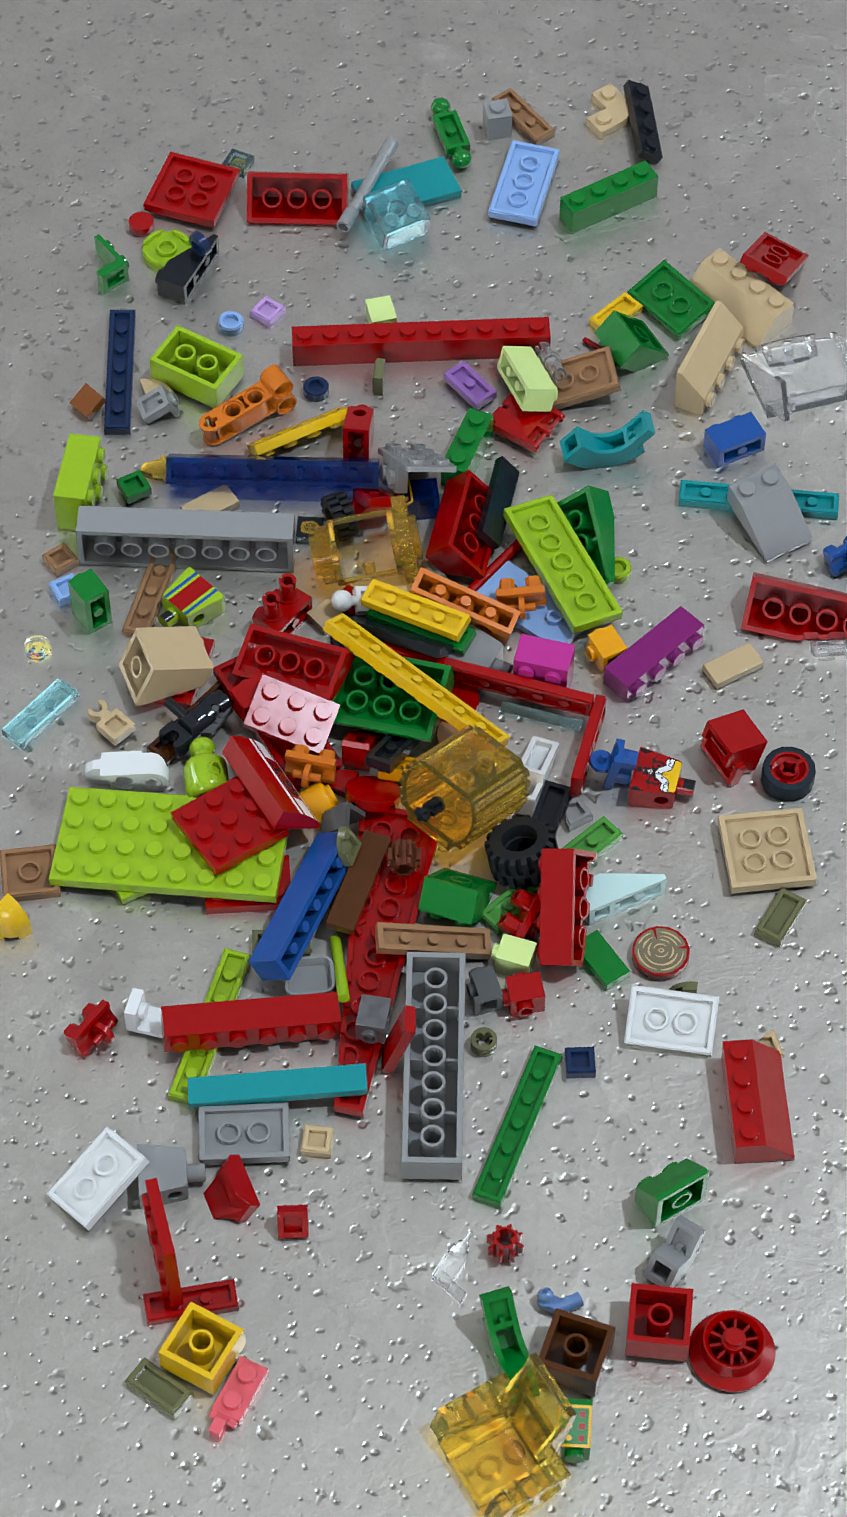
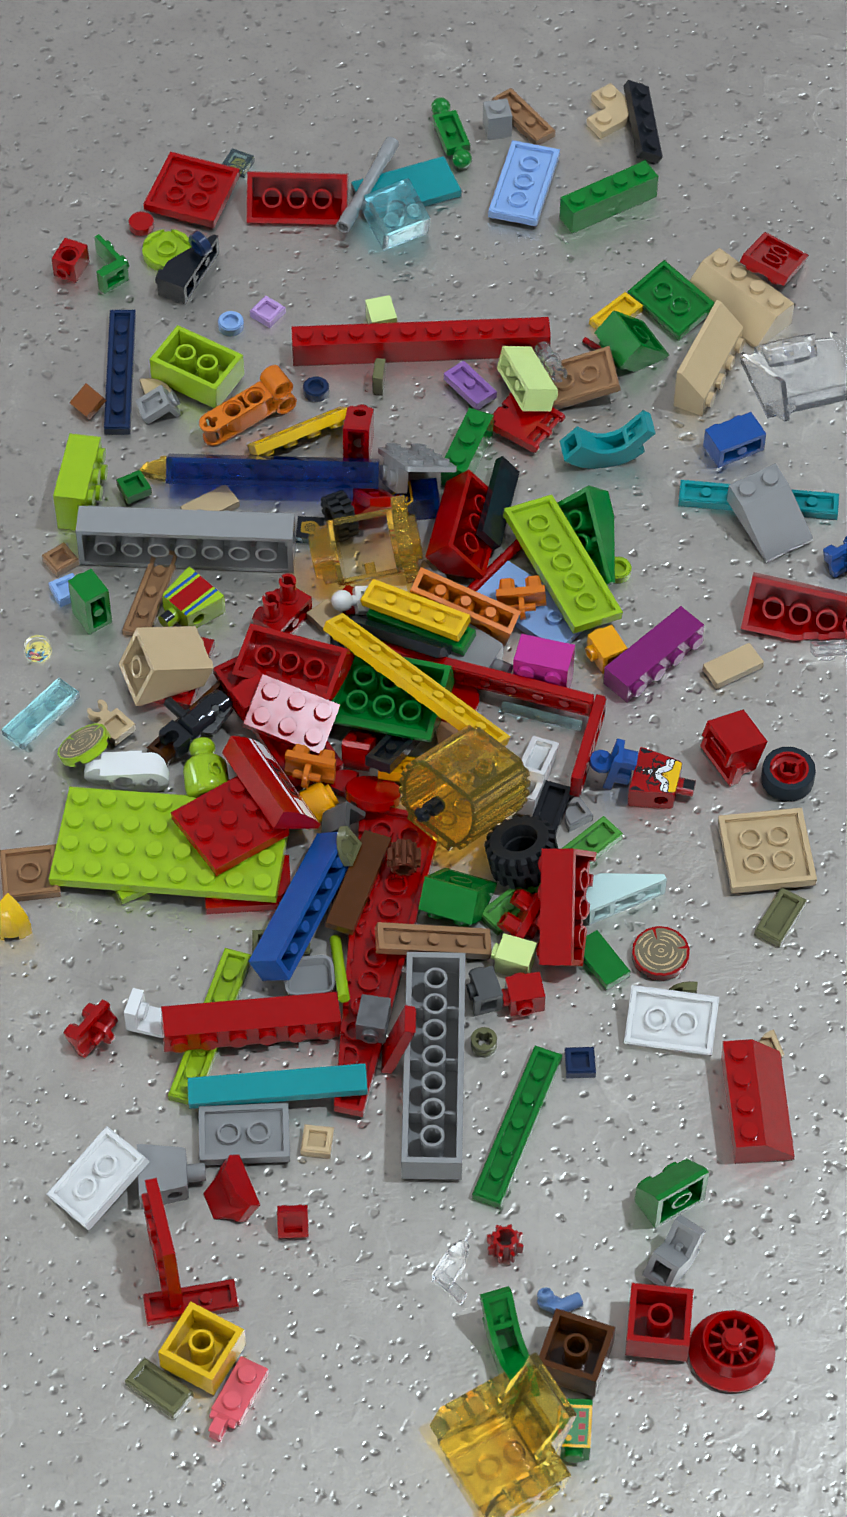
none -> red brick [51,238,90,283]
none -> tile [57,723,111,767]

